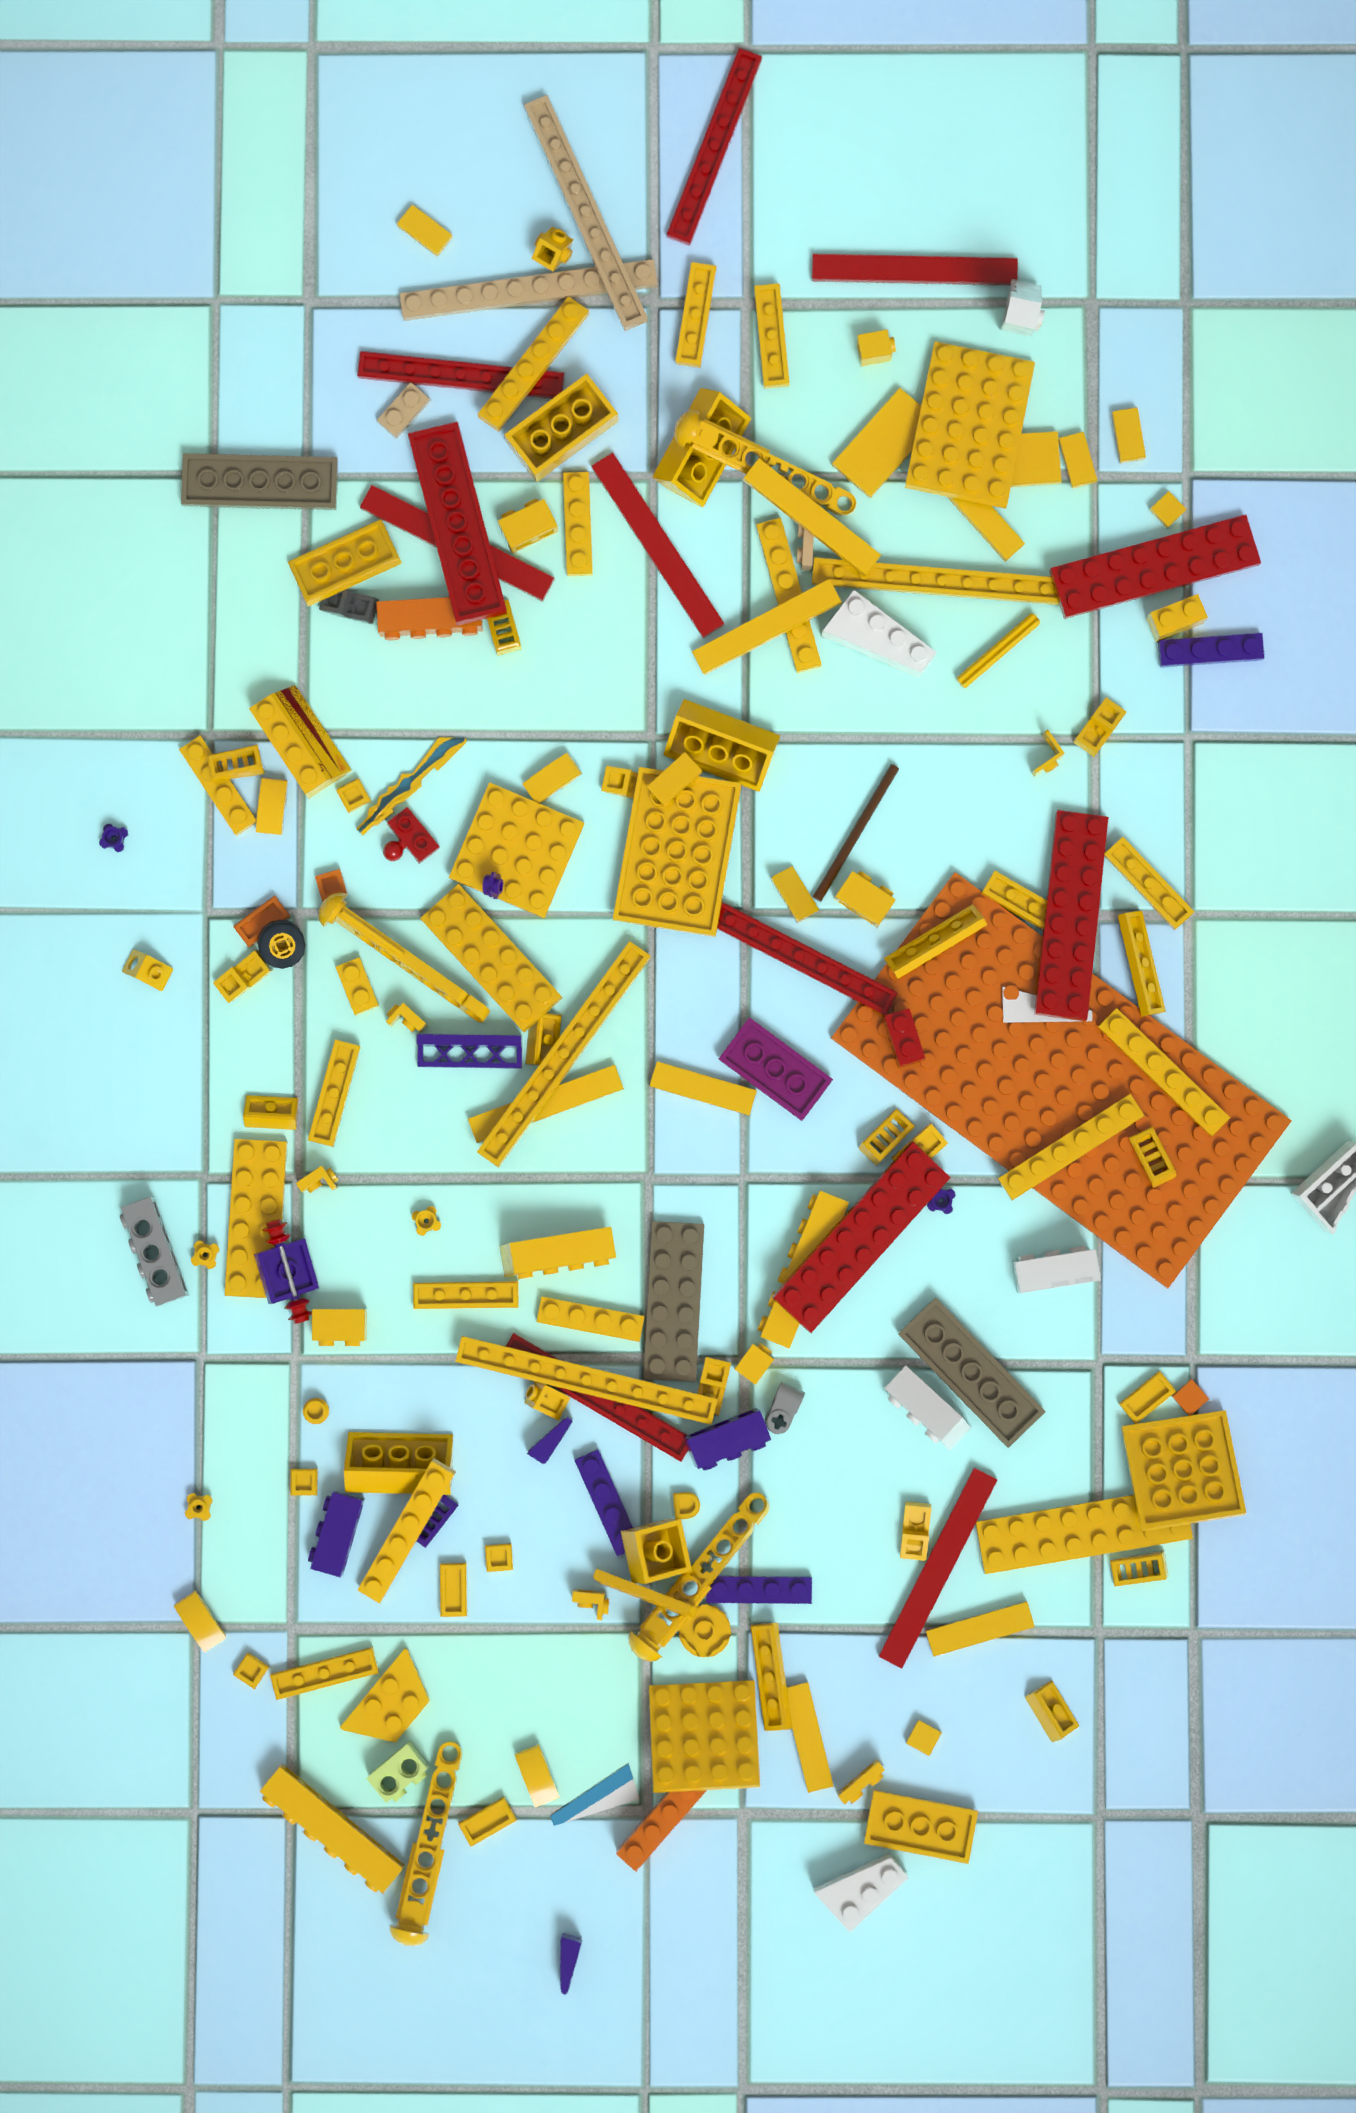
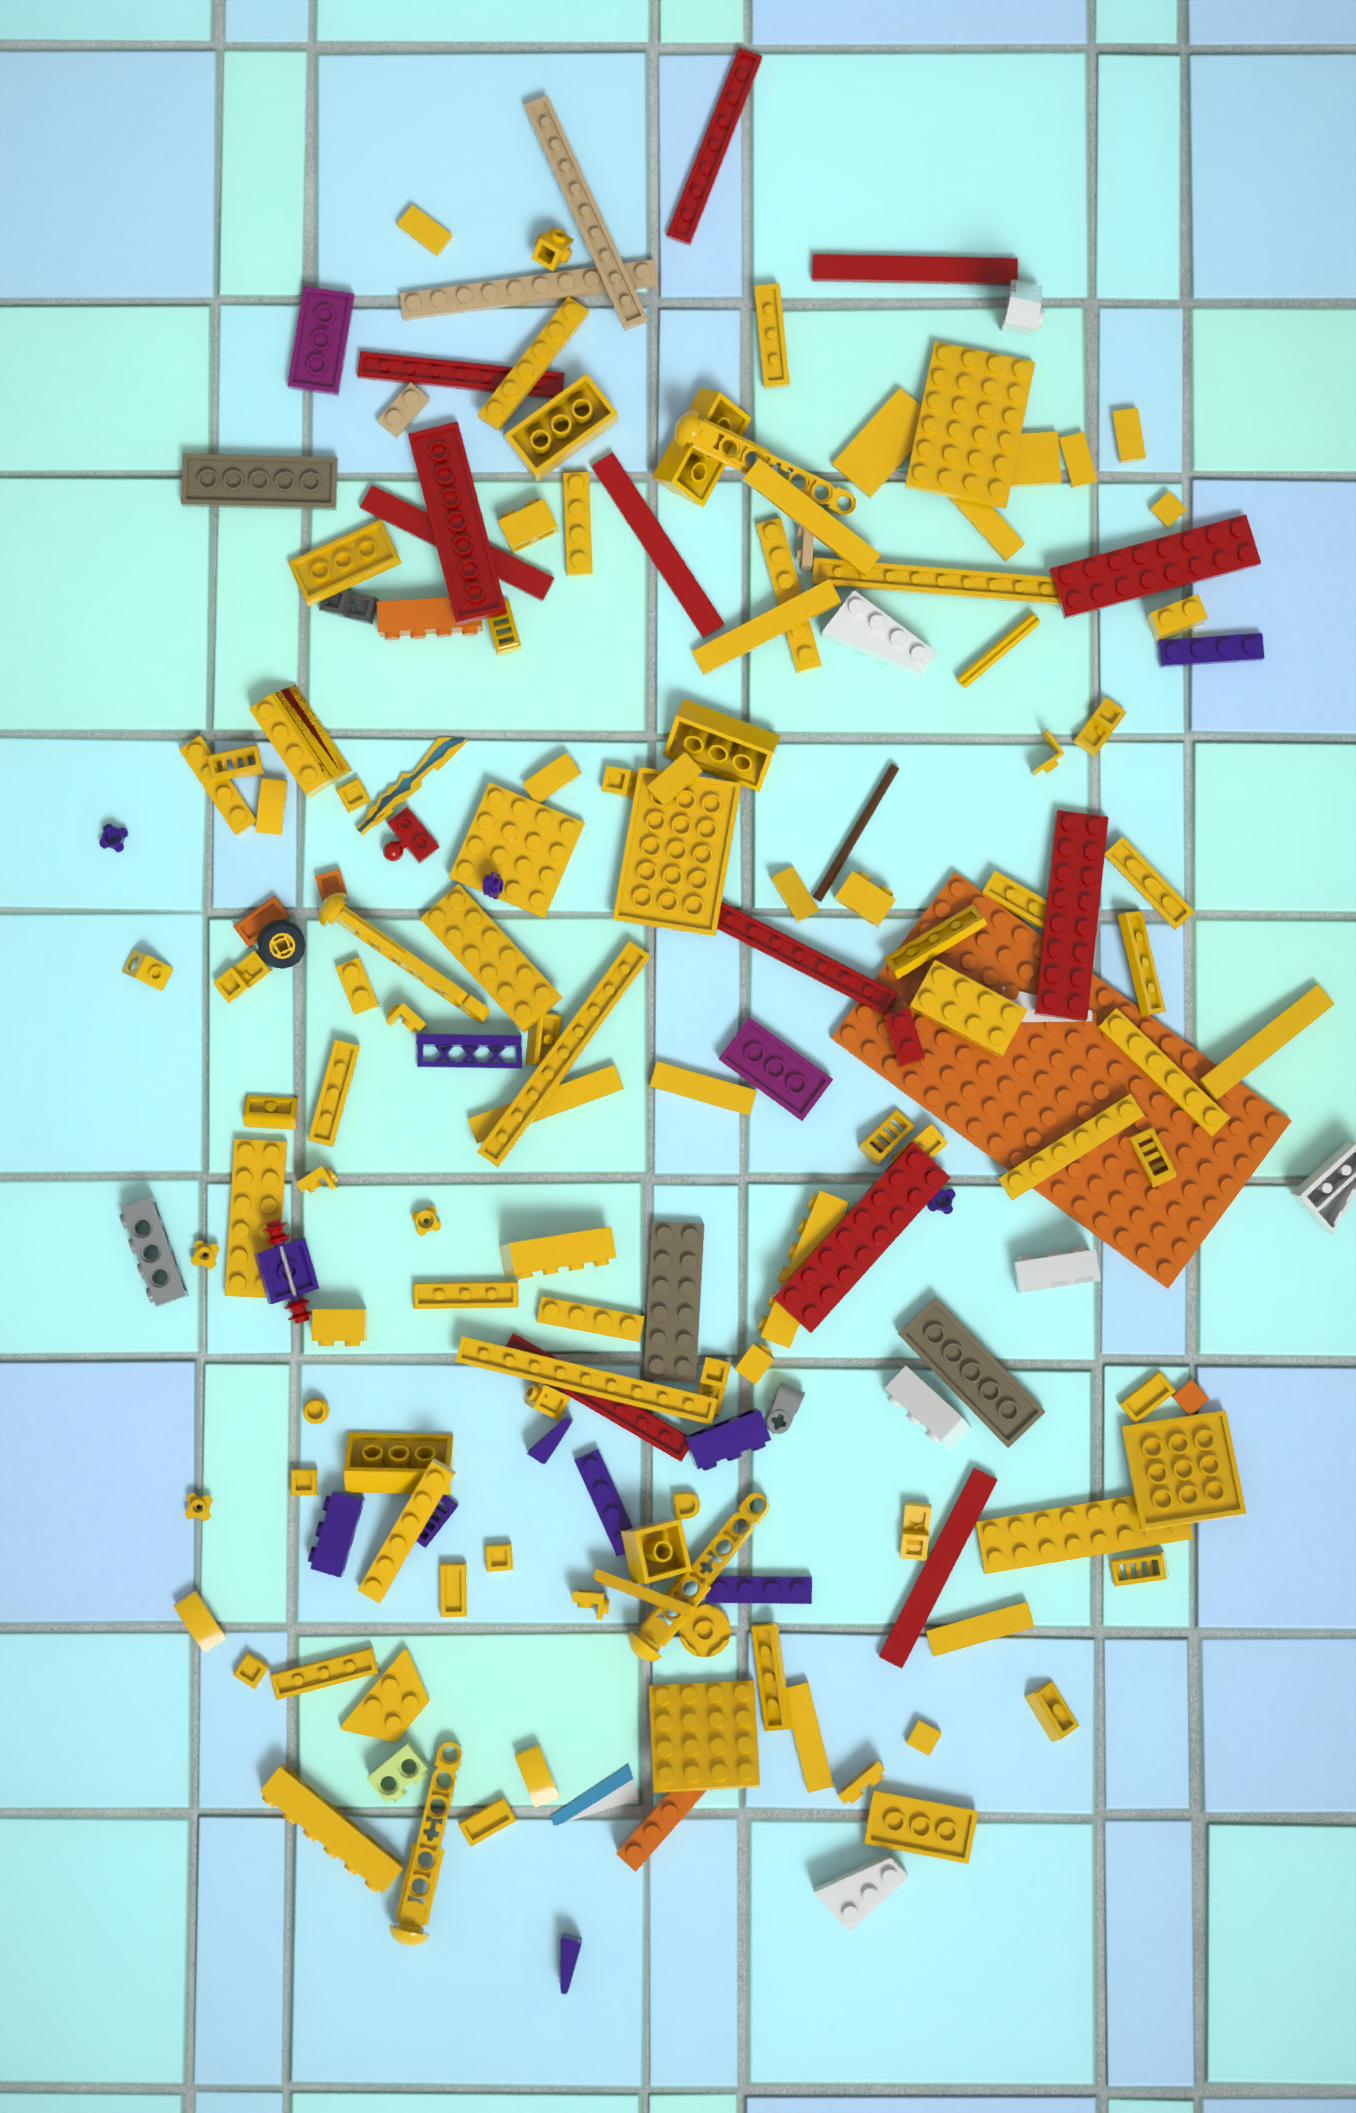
yellow plate [675,262,717,368] -> none
yellow brick [856,329,896,367] -> none
none -> magenta plate [287,286,355,396]
none -> yellow brick [909,960,1027,1058]
none -> yellow tile [1199,984,1335,1101]

